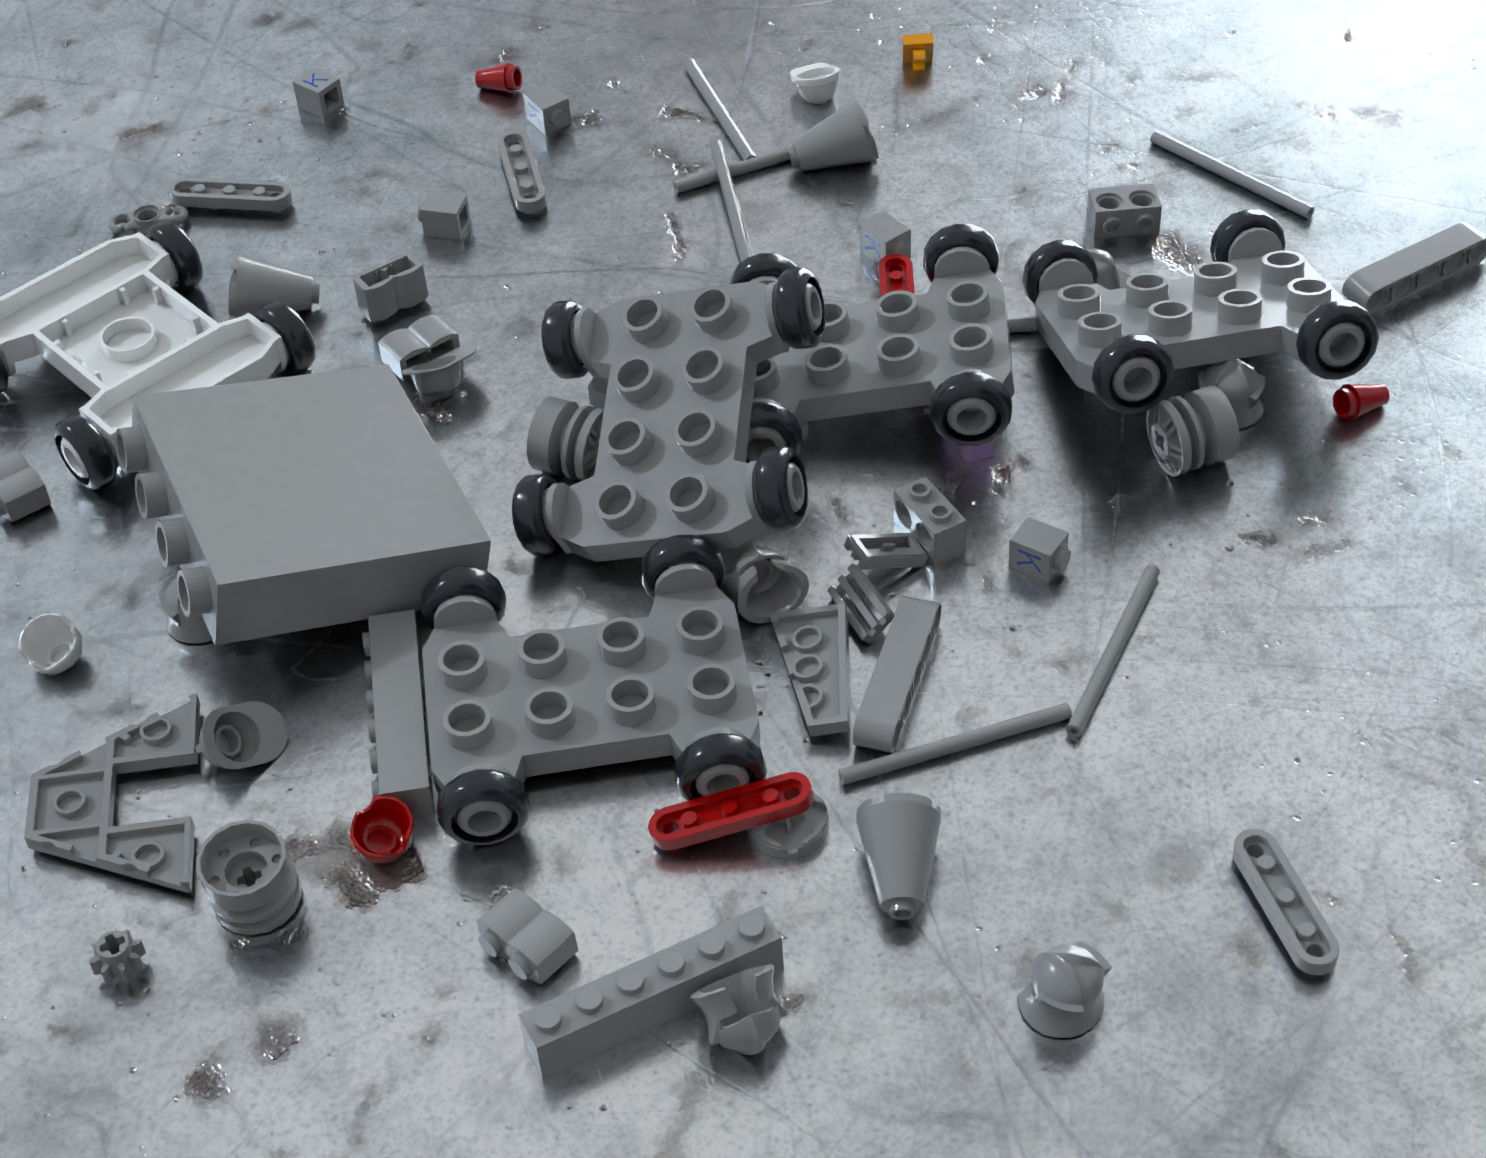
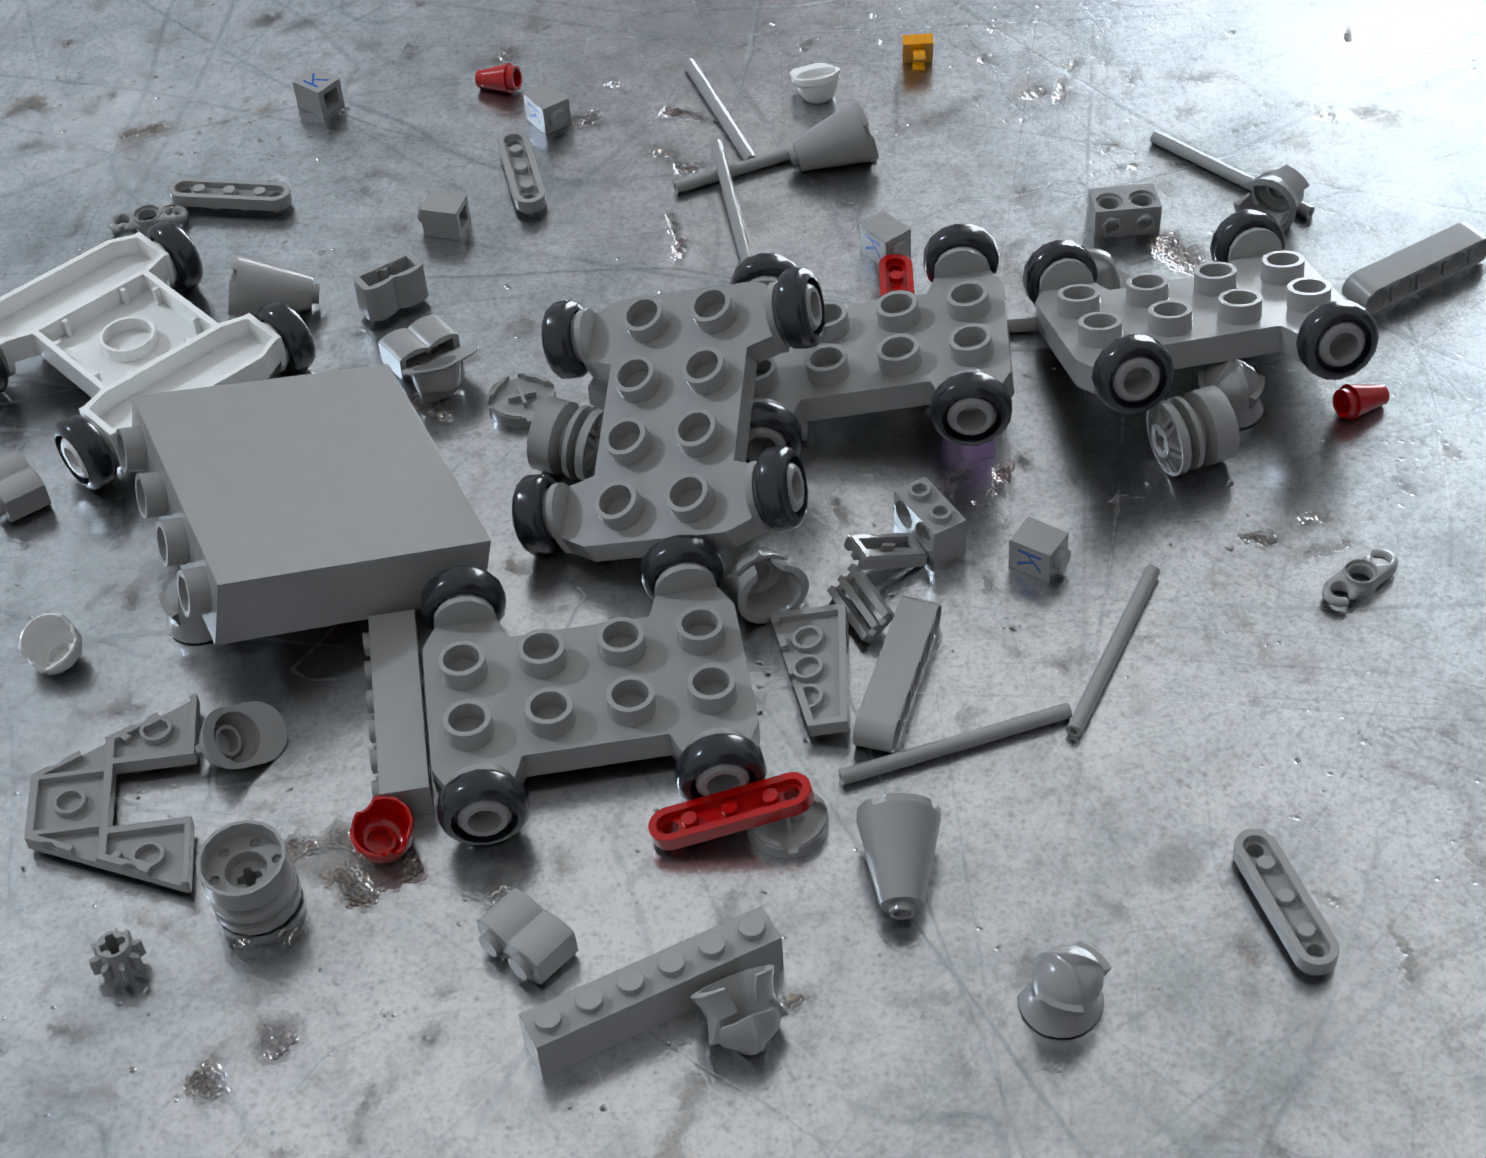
none -> light grey tile [487,372,557,428]
none -> light grey helmet [1234,164,1310,231]
none -> light grey piece [1322,548,1398,607]

